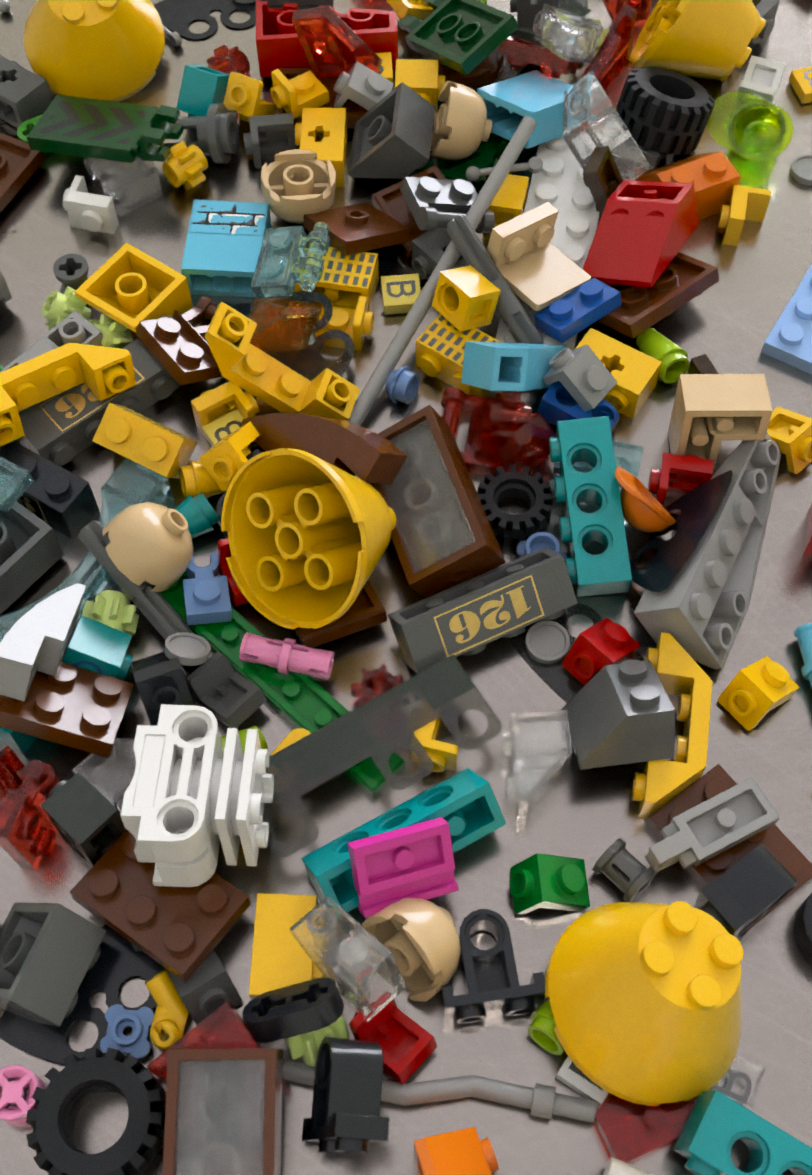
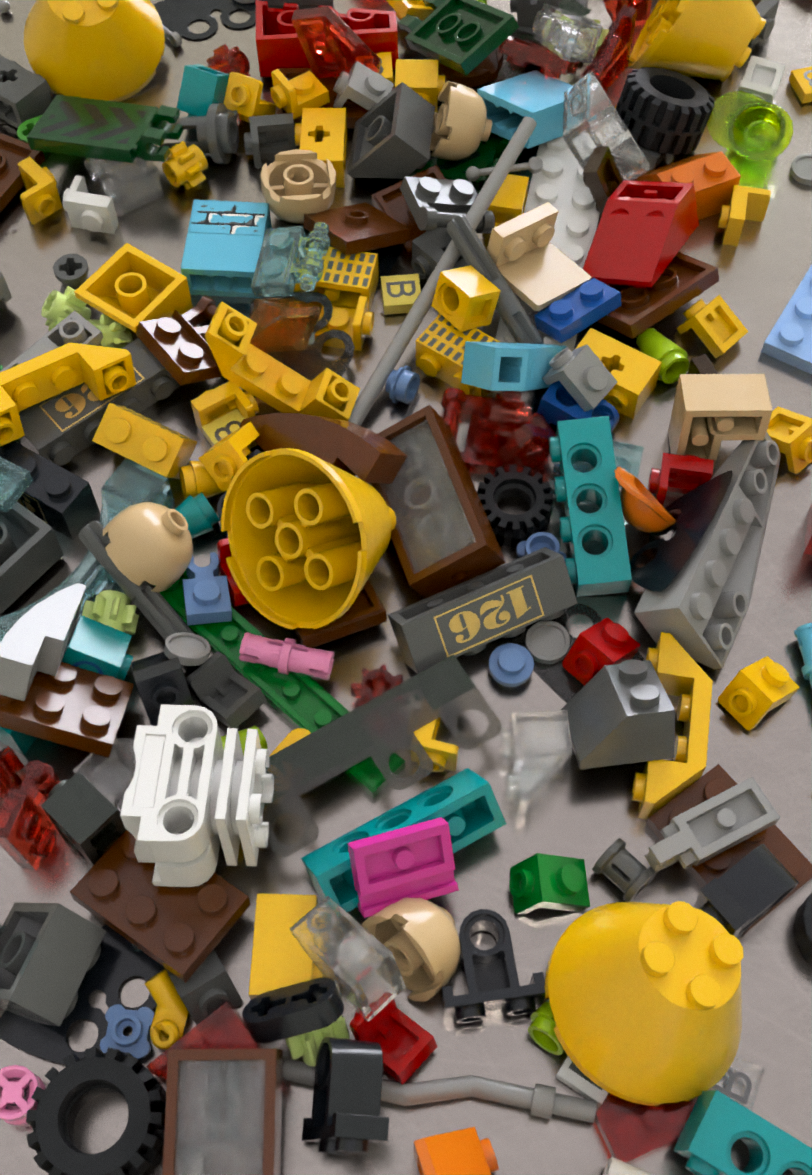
none -> yellow bracket [17,156,63,224]
none -> medium blue plate [489,643,534,687]
none -> yellow bracket [676,295,748,359]

